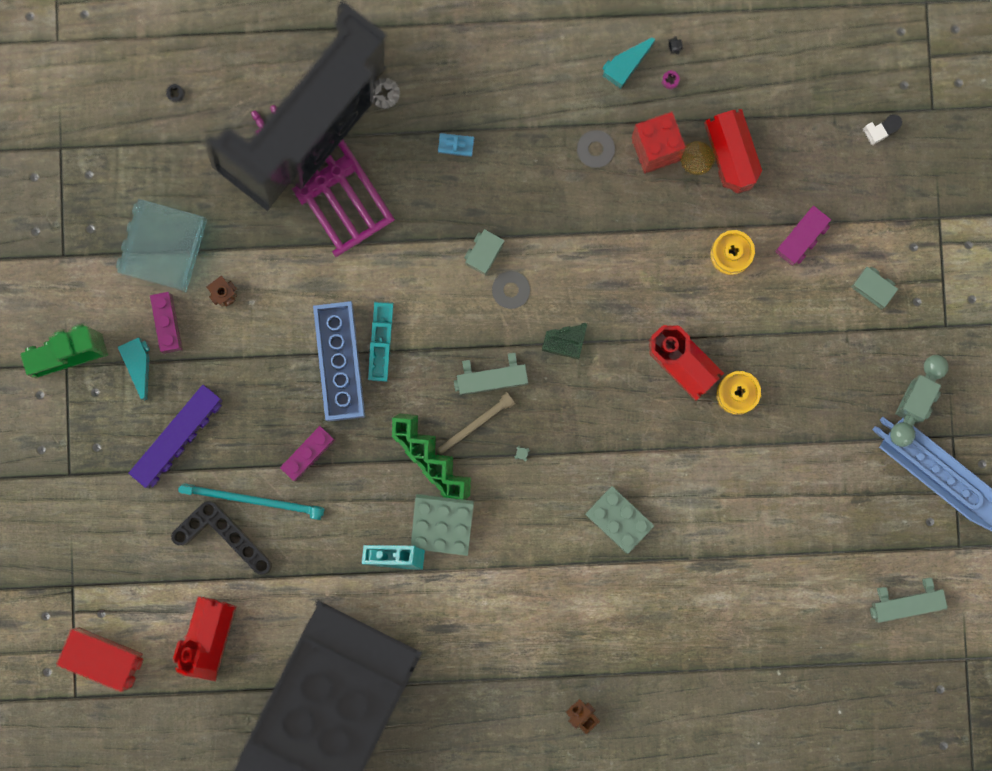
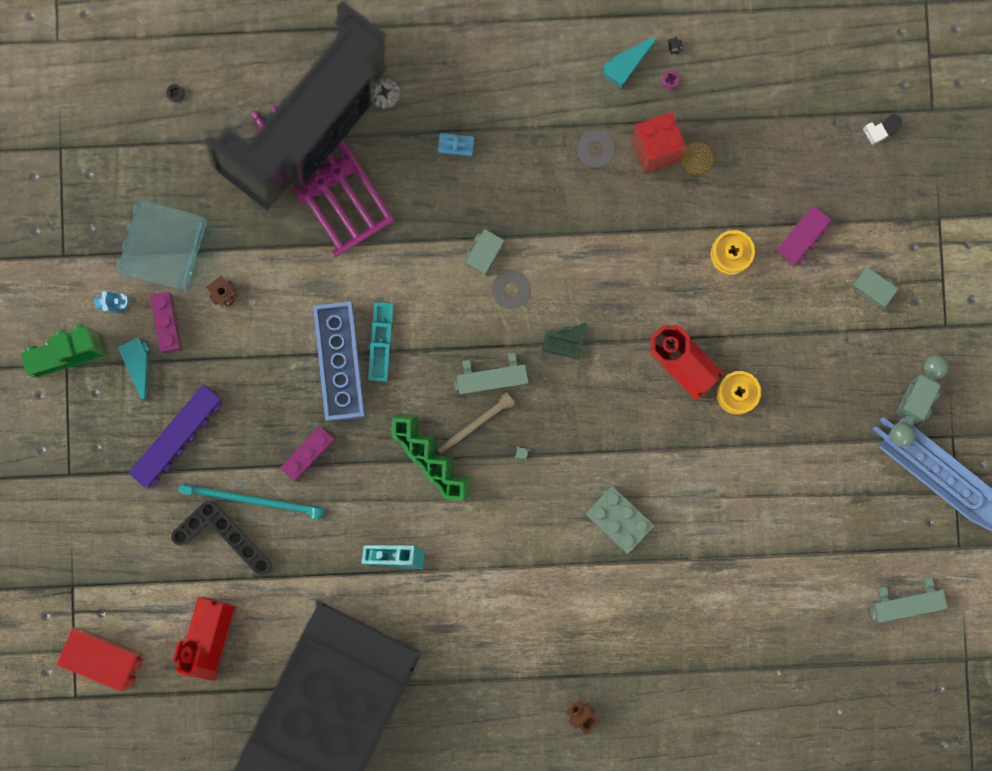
sand green plate [411,494,474,556] -> none
red brick [704,109,762,194] -> none
none -> dark azure hips [94,291,129,314]

